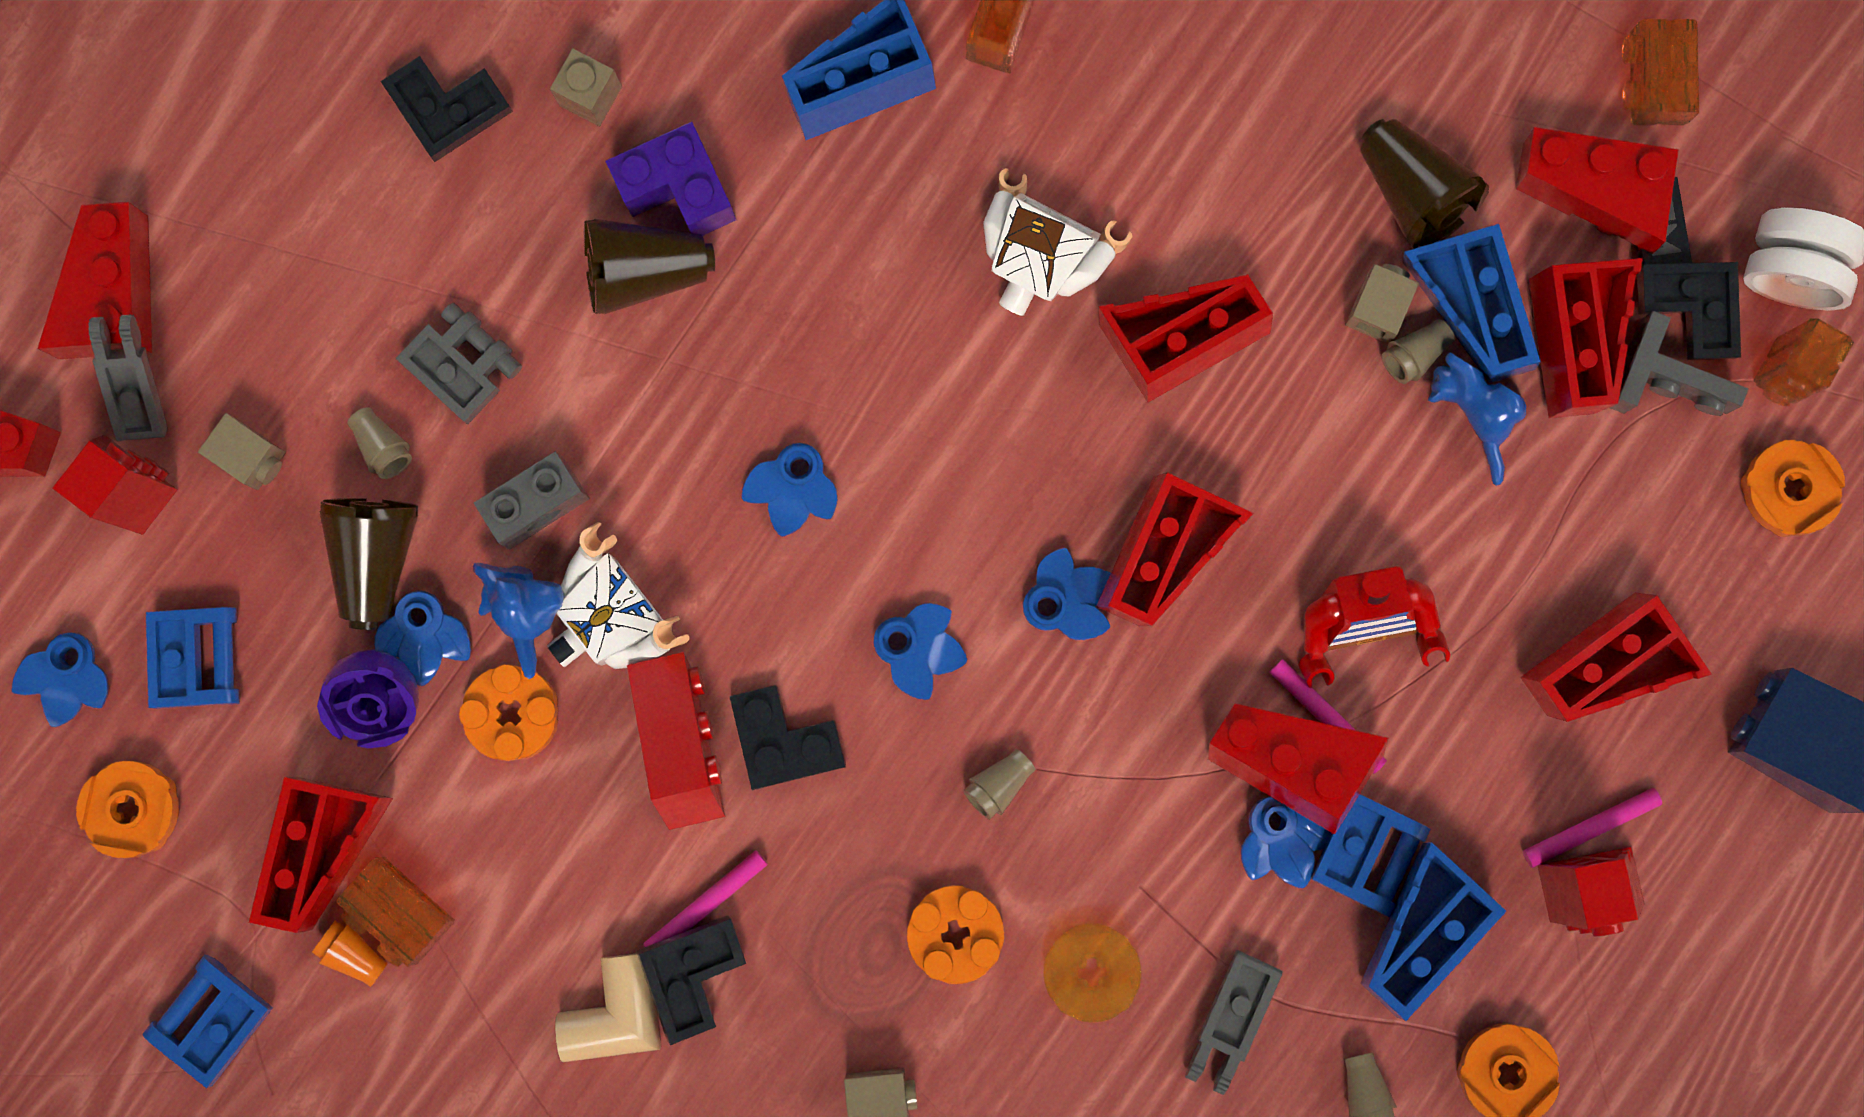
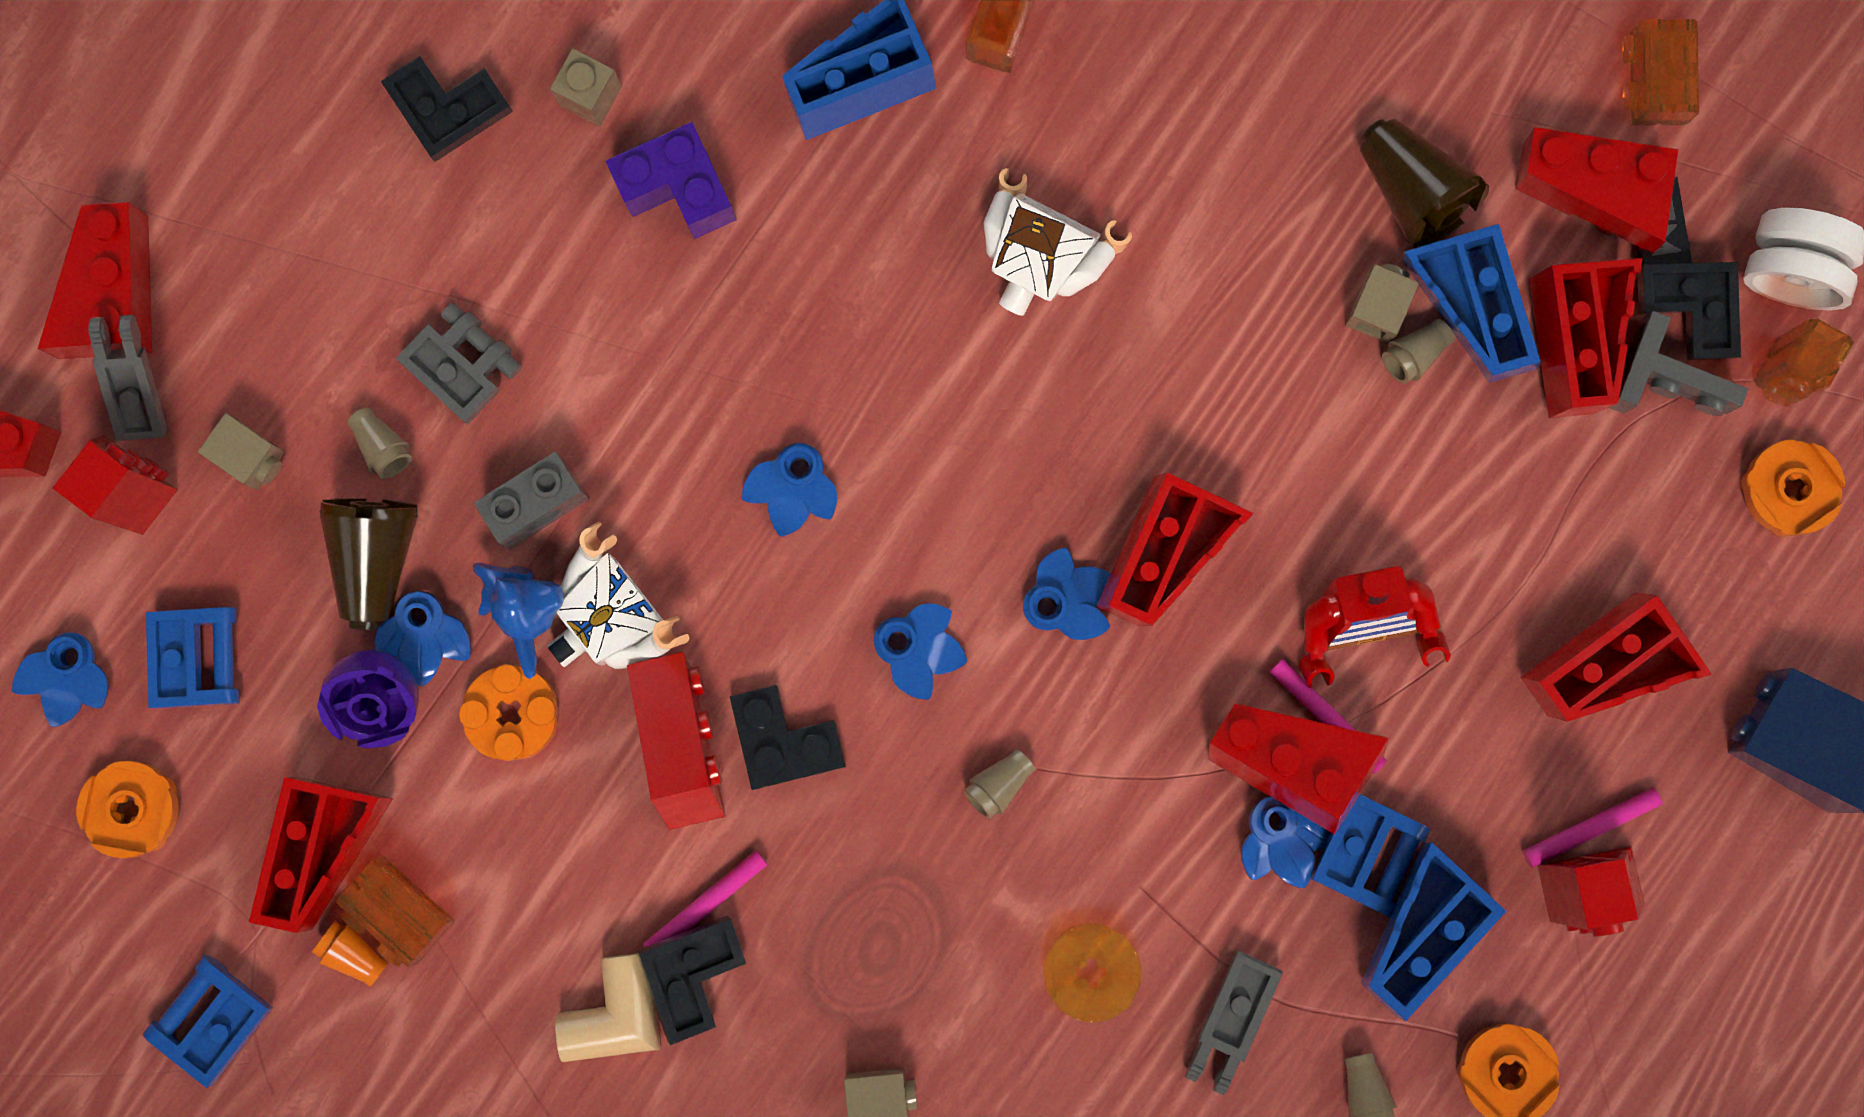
dark brown cone [583,219,715,314] -> none
orange plate [907,885,1004,984] -> none
red wedge [1098,274,1273,403] -> none
blue animal [1428,352,1526,486] -> none

